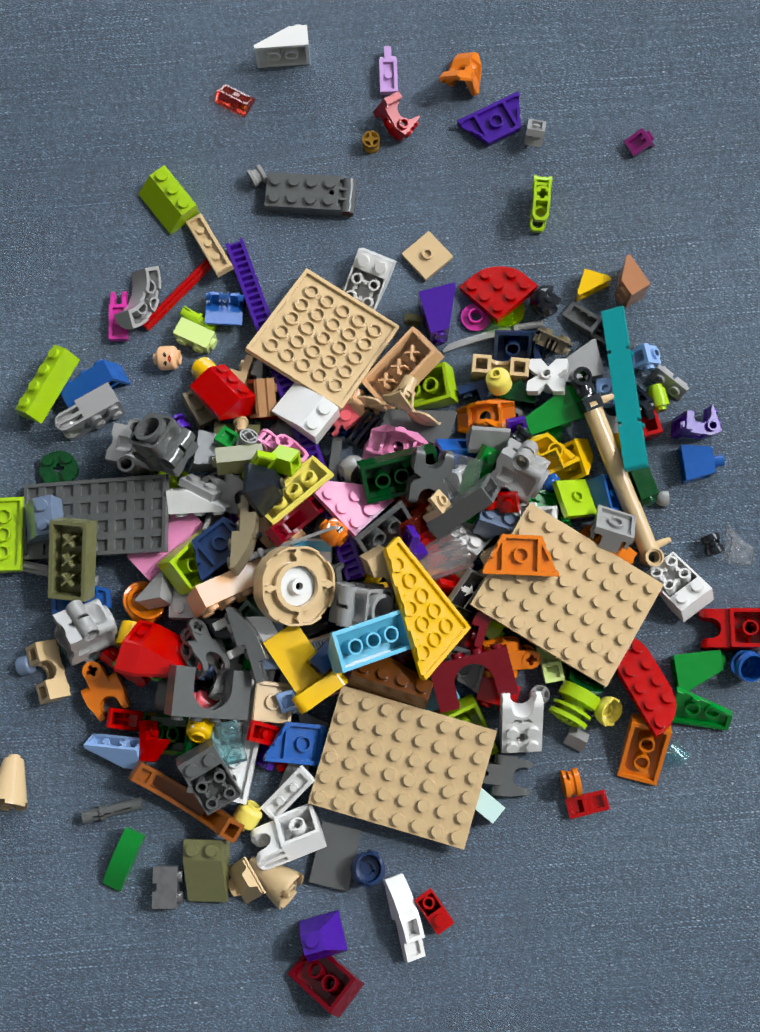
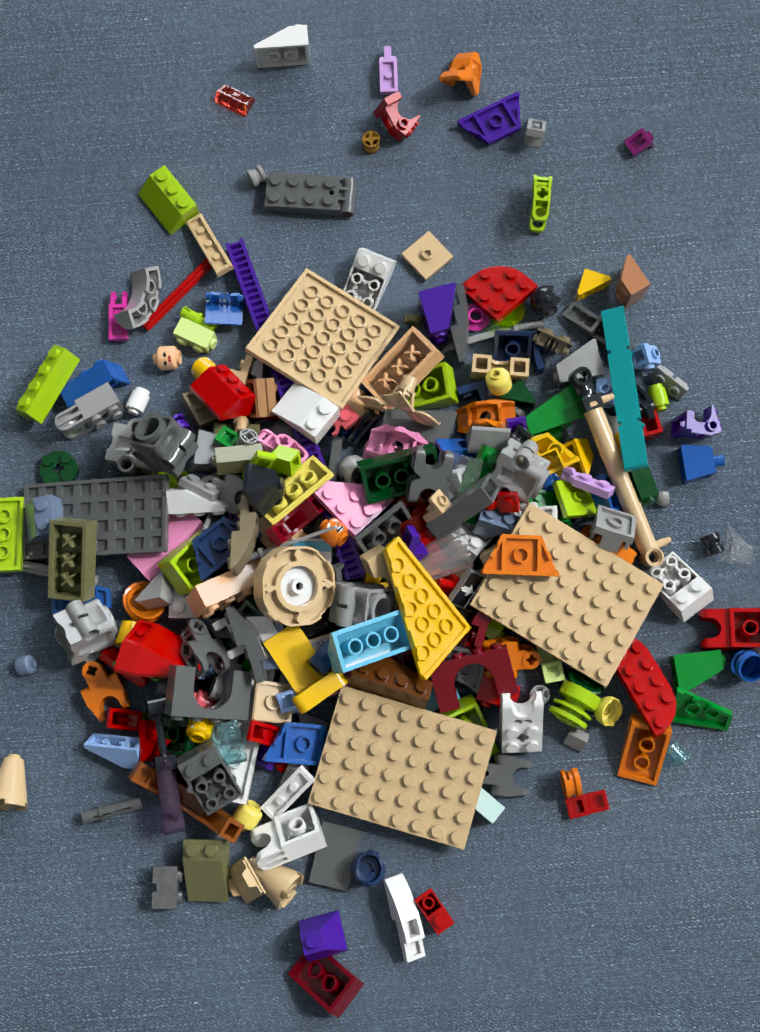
tan arch [25,639,71,705] -> none
green slope [102,827,147,892] -> none
white plant [526,359,569,395] -> none
none -> white brick [125,387,150,416]
none -> piece [145,695,185,835]
none -> dark grey slope [450,284,470,365]
none -> lavender hinge [560,467,615,499]

